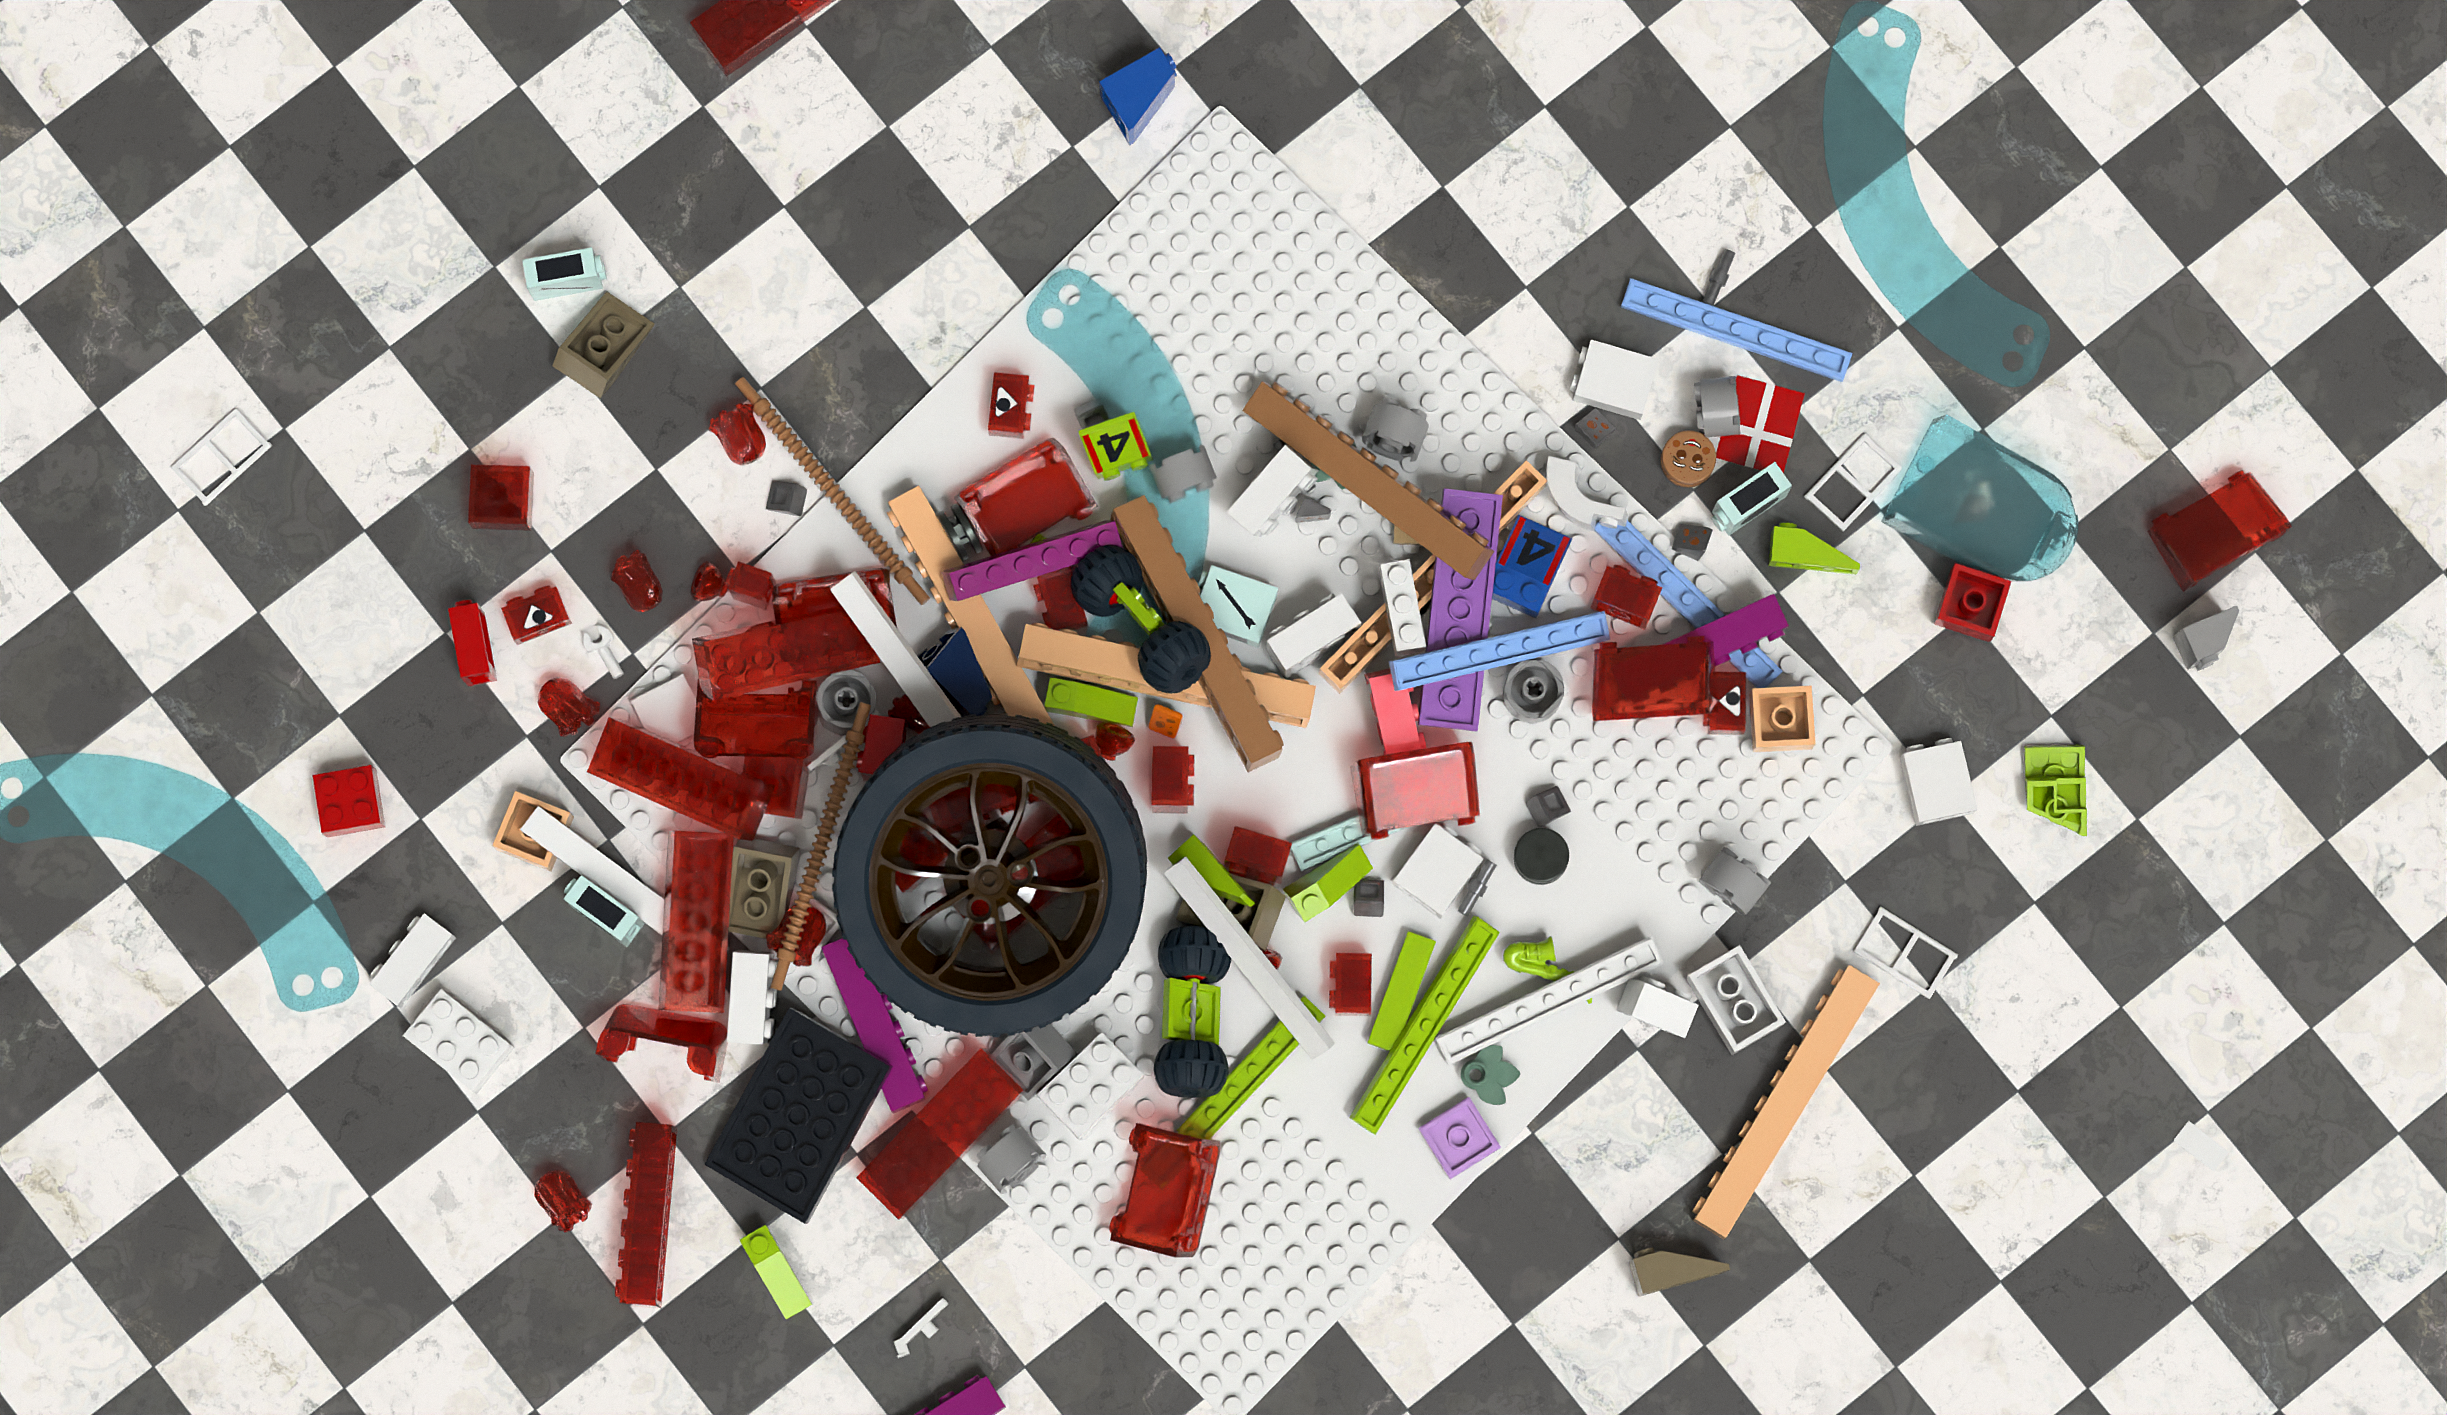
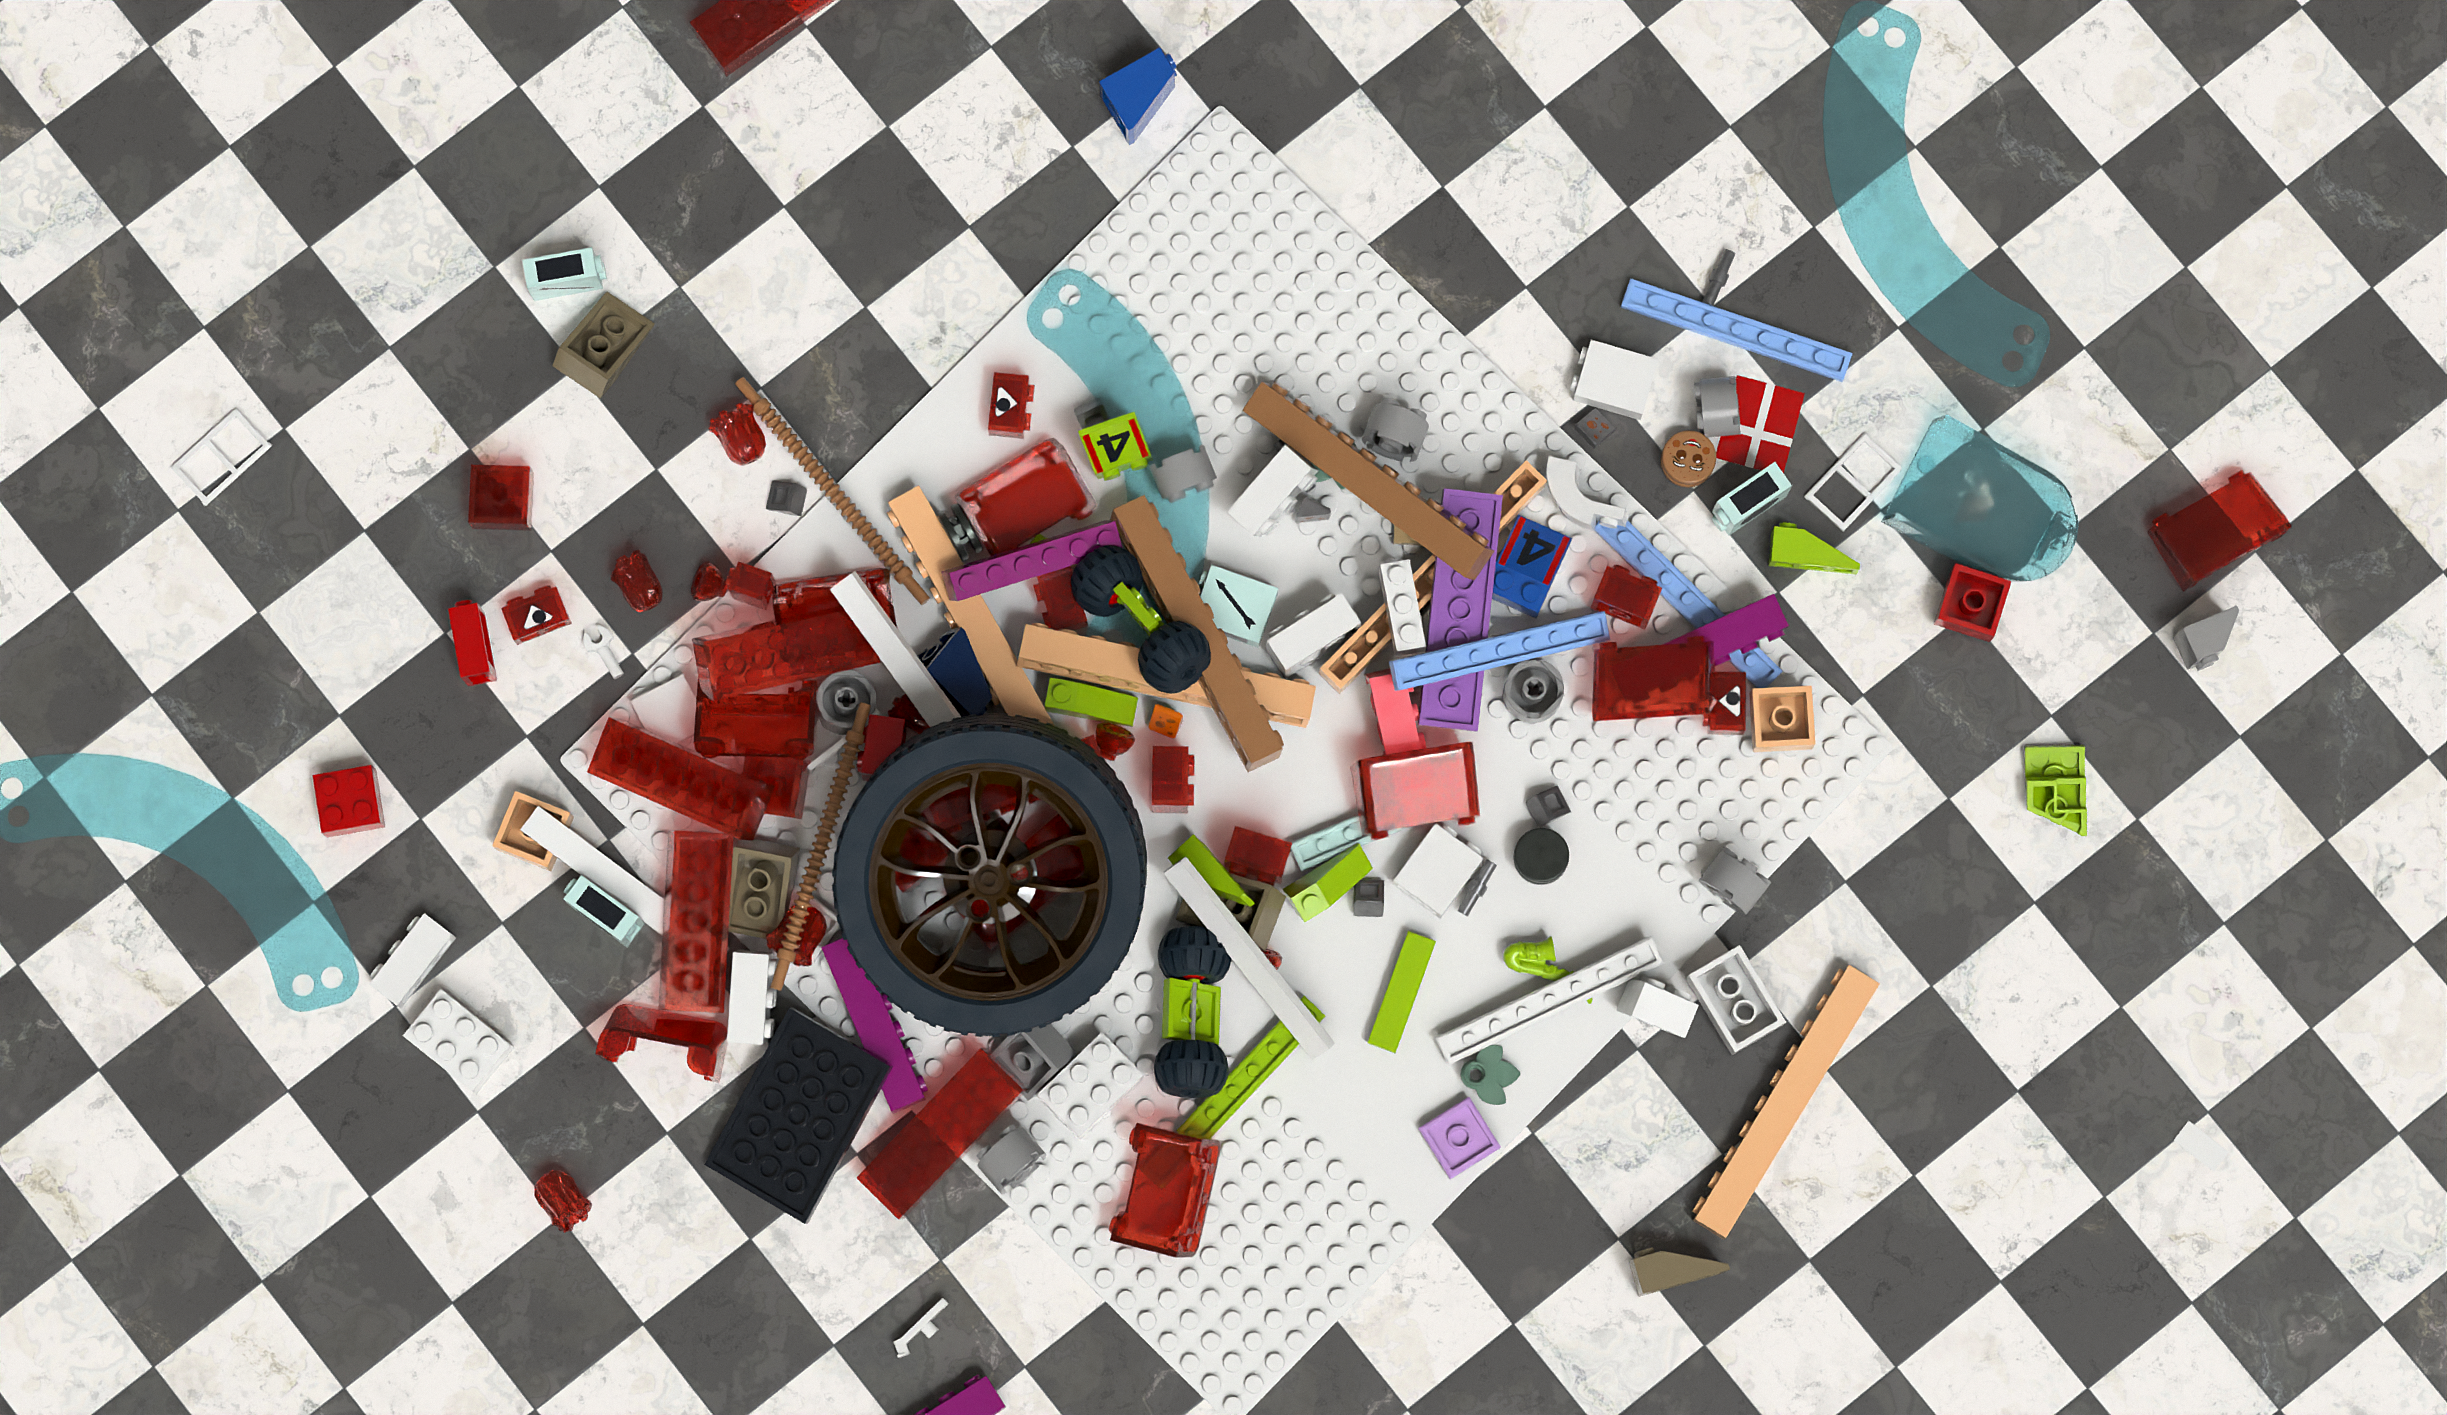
clear red piece [538,677,600,737] -> none
clear red brick [615,1122,678,1309] -> none
slope [740,1225,812,1320] -> none
clear red brick [1329,953,1372,1016] -> none
lime tile [1349,915,1500,1135] -> none
flat silver slope [1672,524,1713,561] -> none
white window [1853,907,1958,999] -> none
white brick [1900,738,1978,826] -> none

